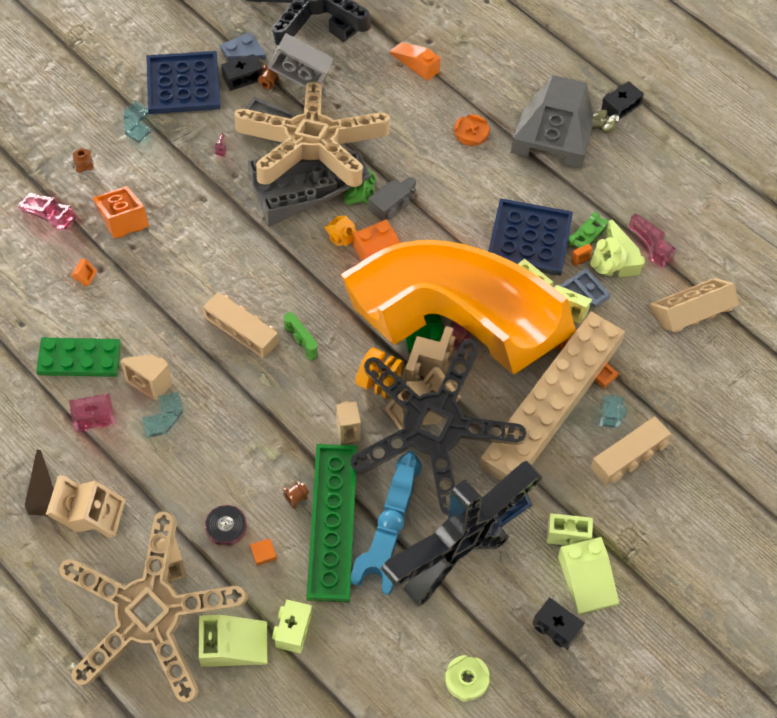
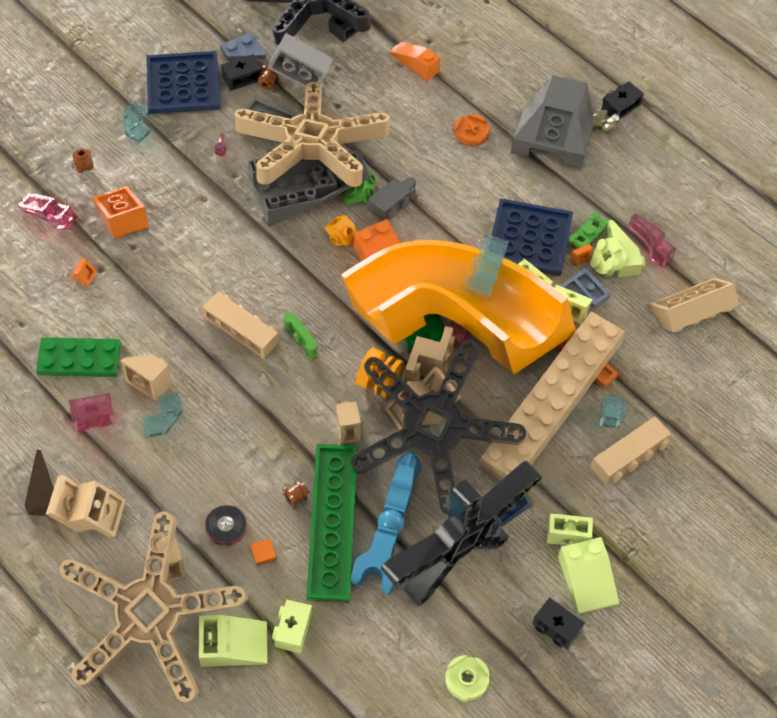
none -> clear light blue brick [464,234,509,299]

